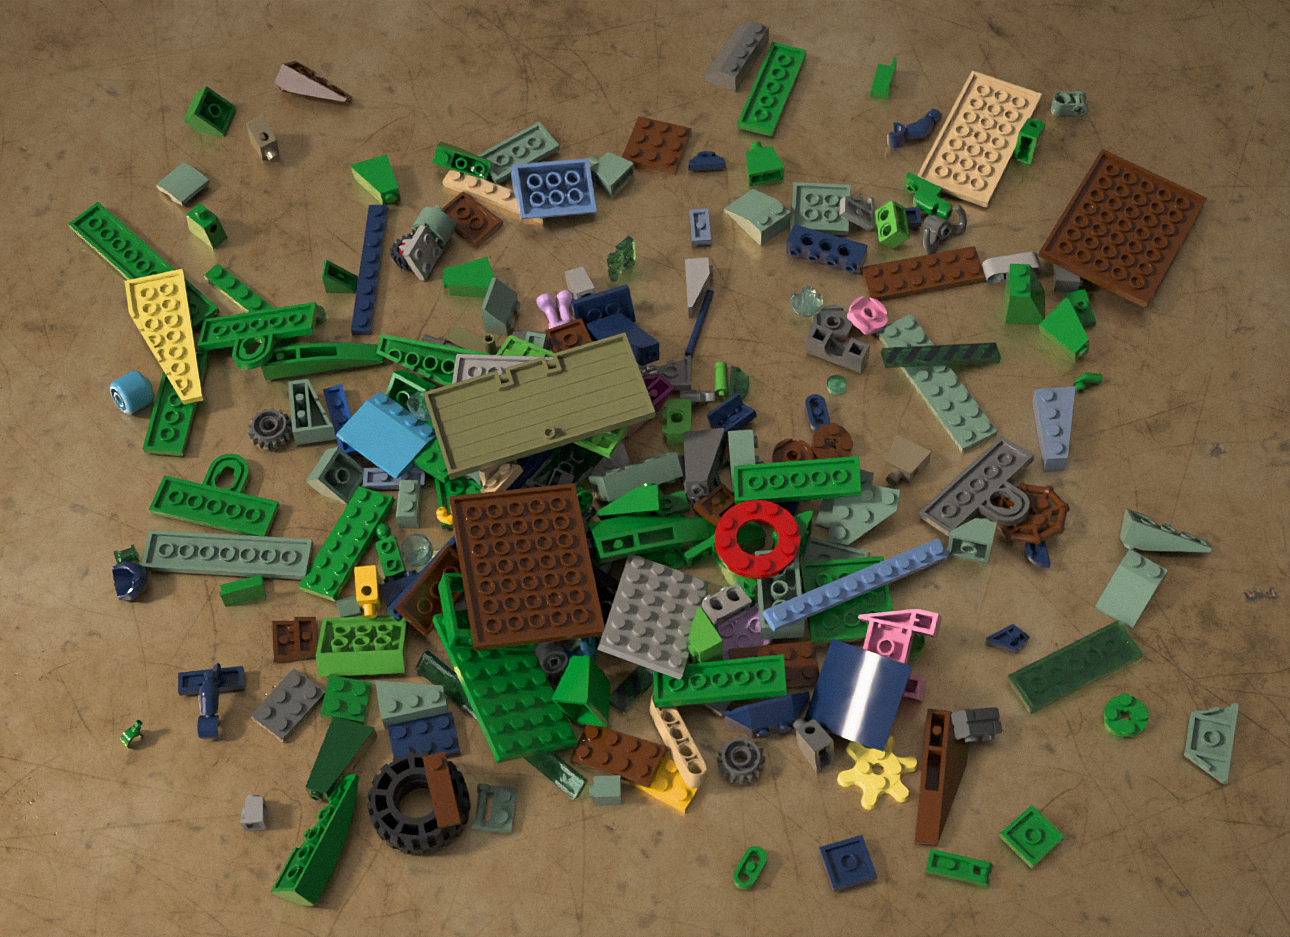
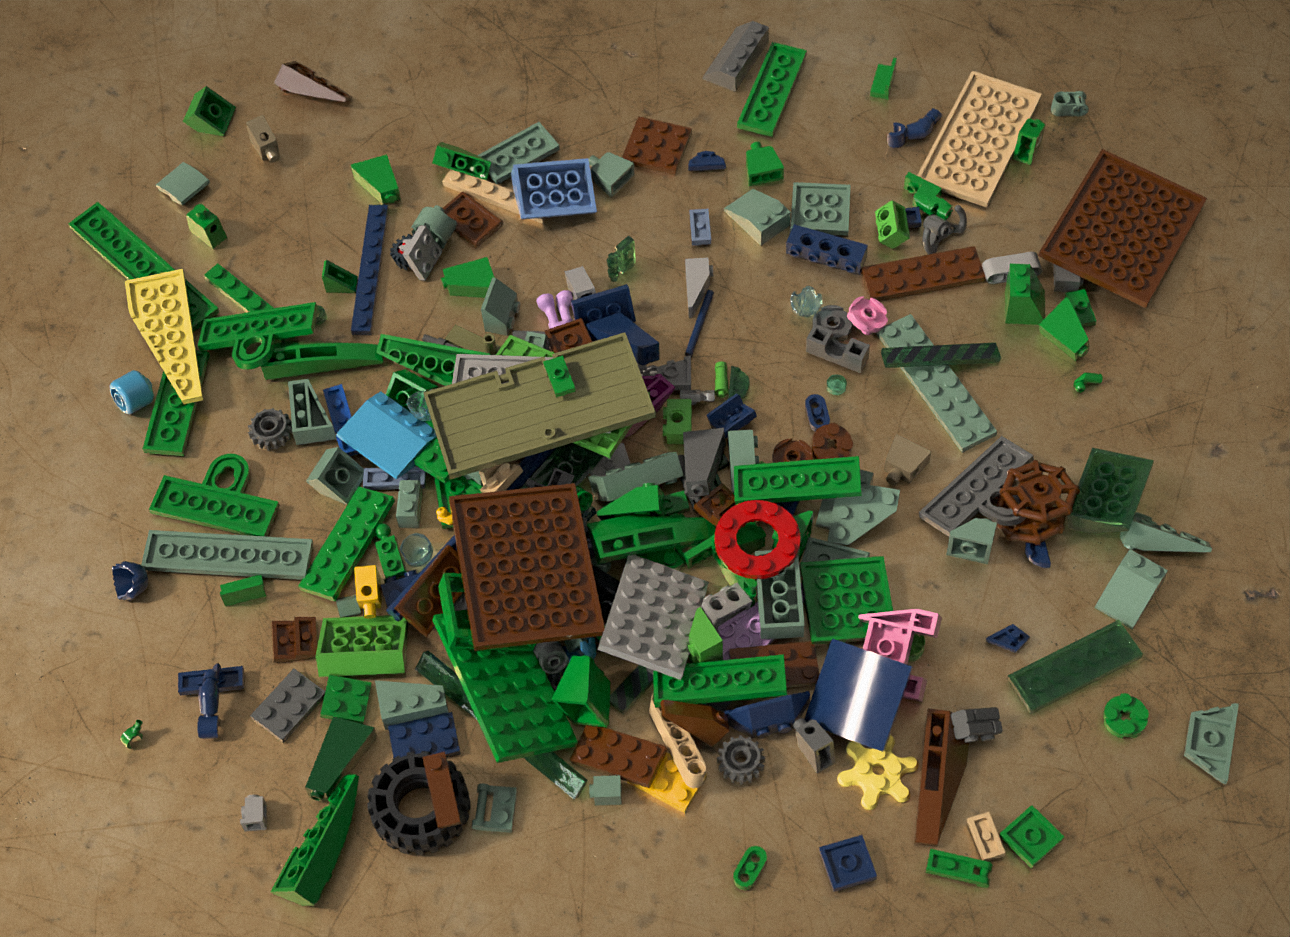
clear green bush [114,544,140,564] -> none
medium blue plate [763,538,949,632] -> none
light grey wing [840,196,875,231] -> none
sand blue wedge [1032,386,1076,472] -> none
none -> green plate [543,355,576,398]
none -> reddish brown slope [660,699,730,747]
none -> tan plate [967,812,1005,861]
none -> reddish brown plate [999,460,1080,524]
none -> clear green slope [1067,448,1154,533]

